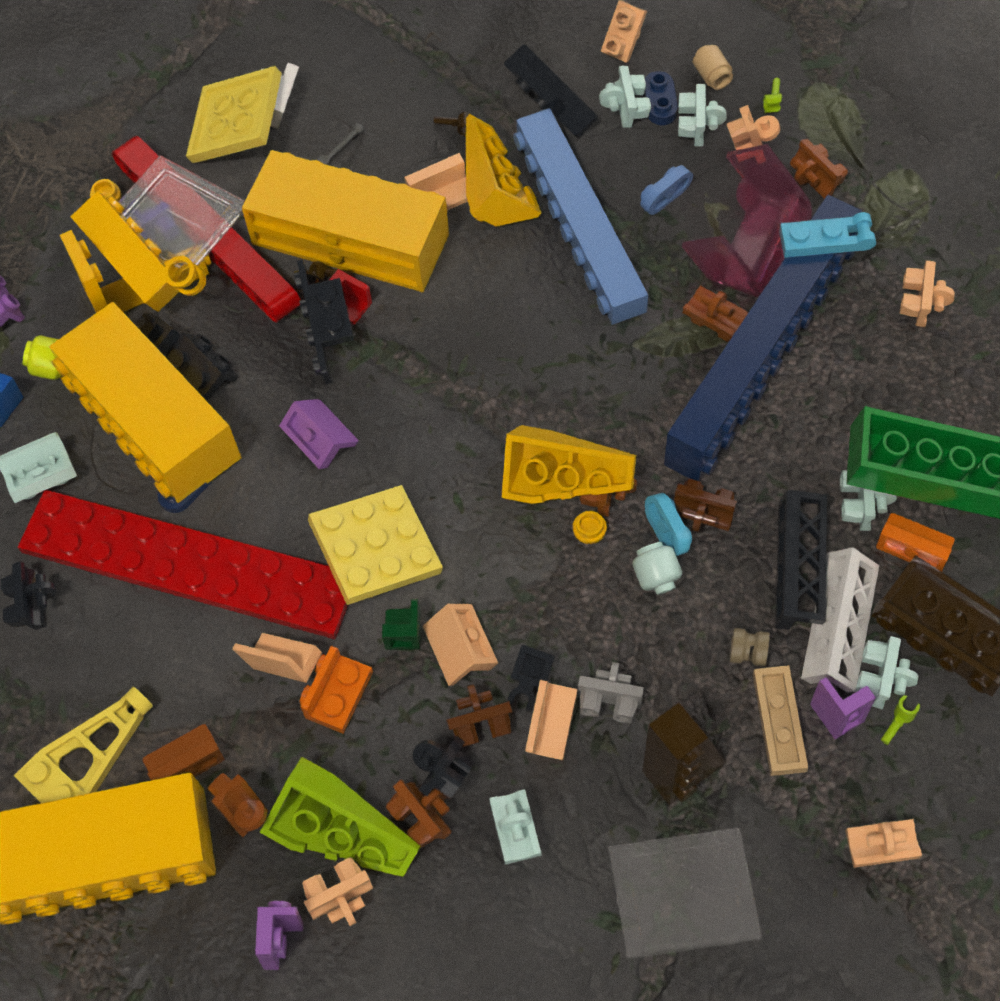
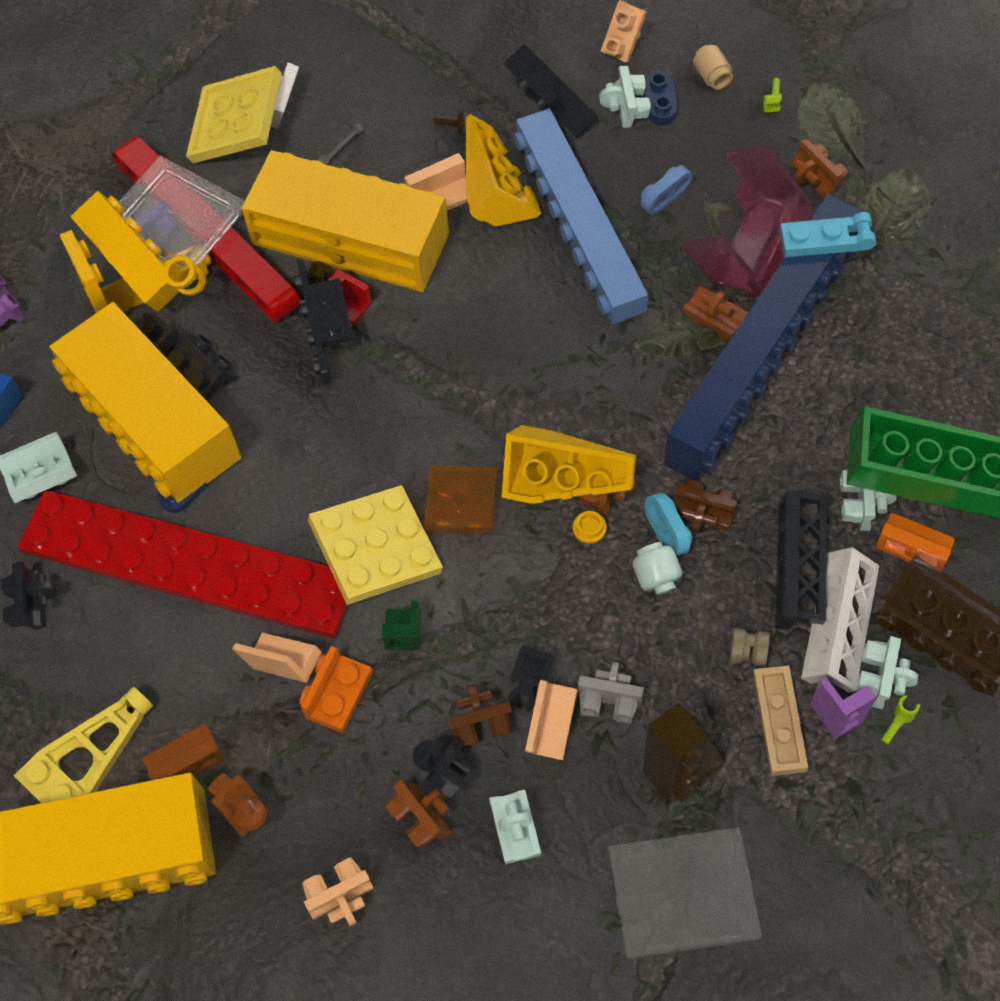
neon yellow head [22,335,61,380] -> none
yellow plate [90,179,121,201] -> none
medium lavender bracket [255,901,303,970] -> none
lime wedge [260,757,420,877] -> none
medium lavender panel [279,399,358,469] -> none
light nougat panel [423,604,498,686] -> none
light aqua hips [678,84,727,146] -> none
light nougat hips [727,105,780,162] -> none
light nougat hips [845,819,922,868] -> none
light nougat hips [900,261,955,327] -> none
none -> clear orange plate [424,465,497,534]

